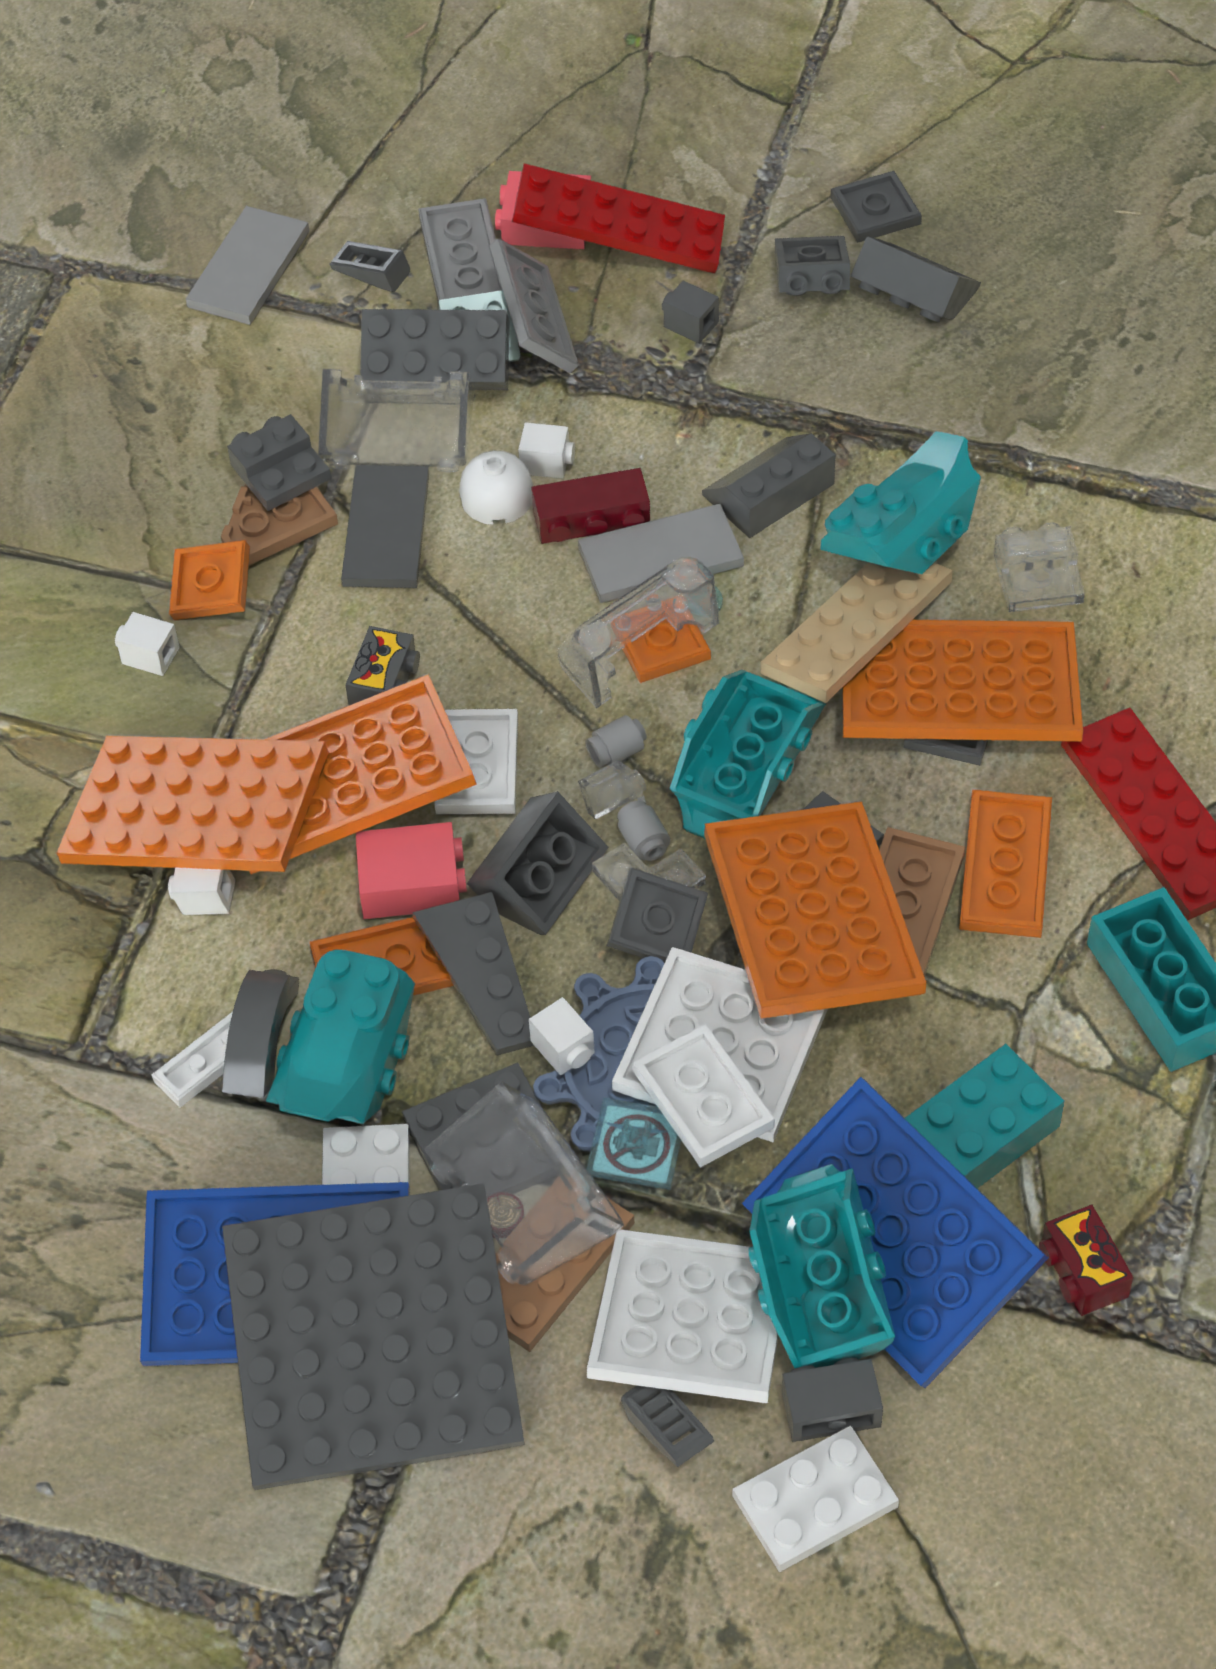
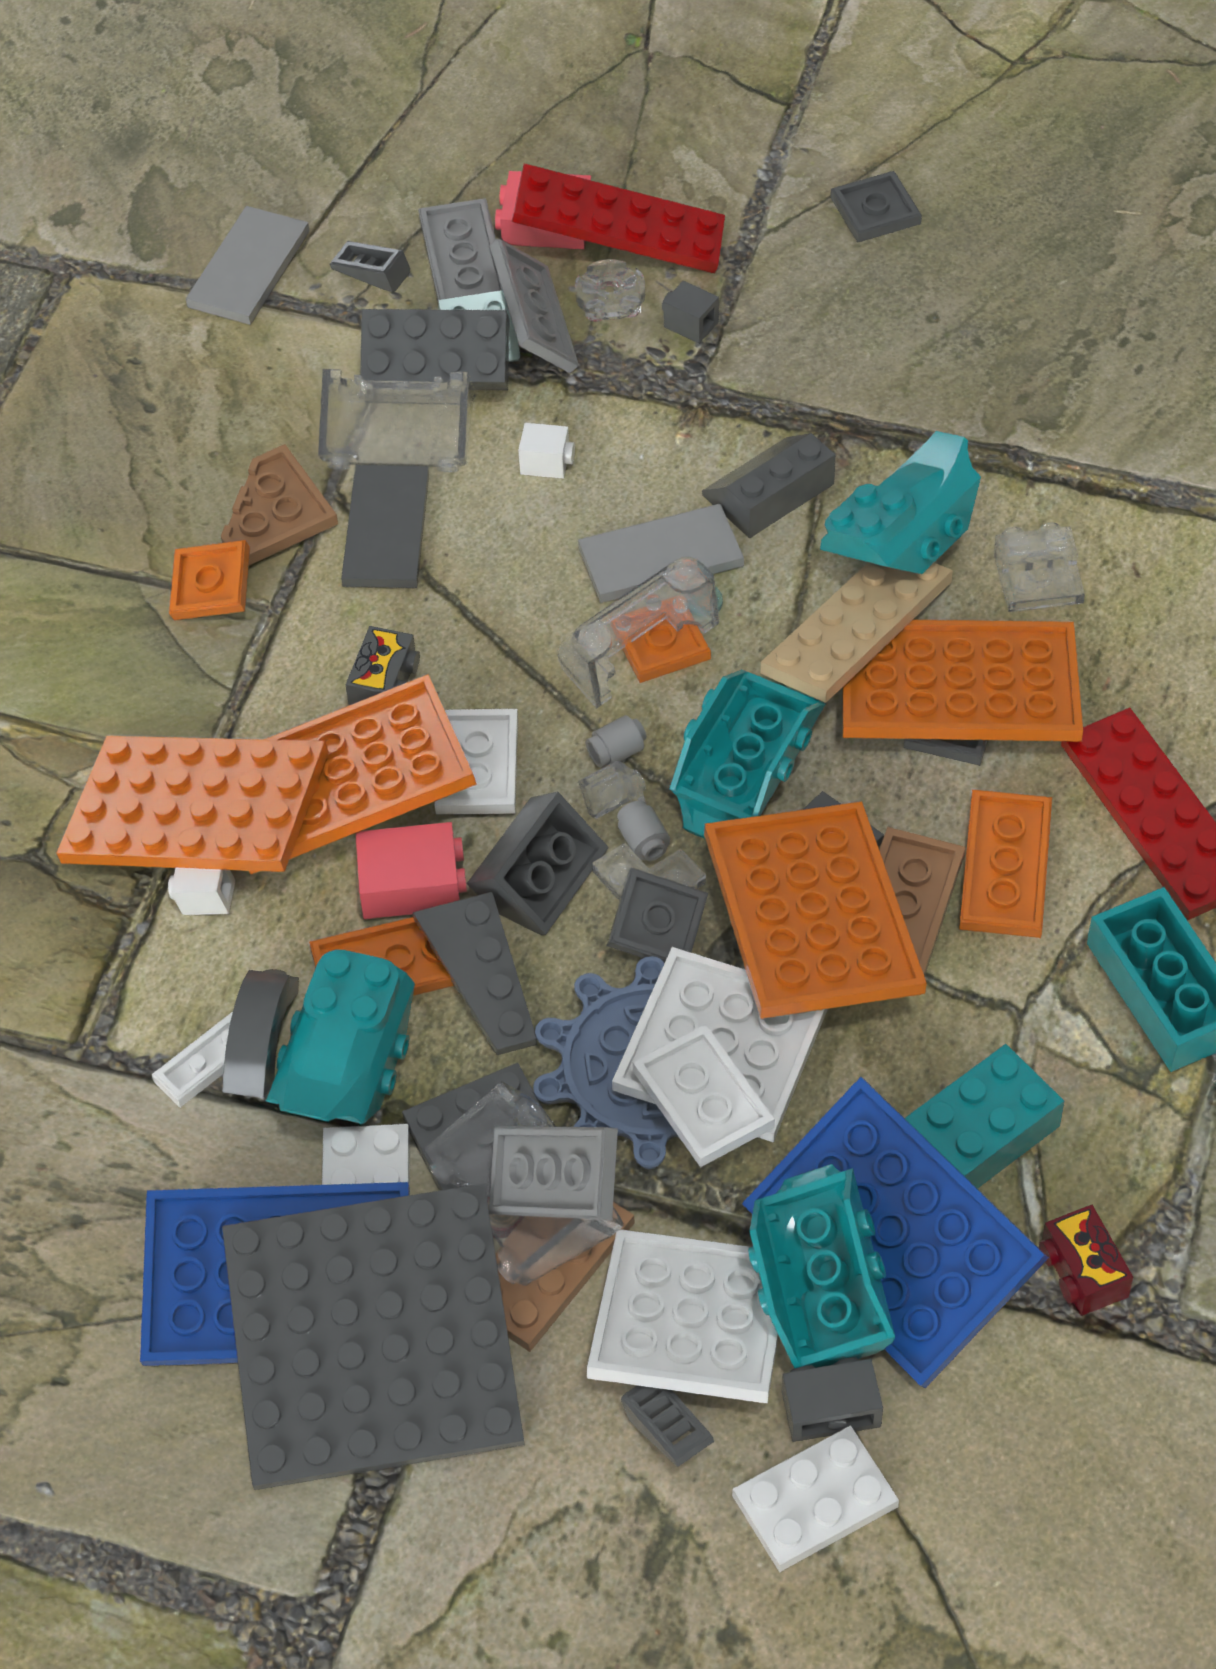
white brick [115,612,179,676] -> none
dark grey plate [227,414,332,511] -> none
white cylinder [459,450,533,524] -> none
white brick [529,997,594,1076] -> none
dark red brick [531,468,650,544] -> none
clear light blue piece [585,1097,681,1190] -> none
dark grey plate [775,236,850,296] -> none
dark grey slope [850,236,981,322] -> none
none -> light grey tile [489,1126,618,1220]
none -> clear plate [575,259,646,322]

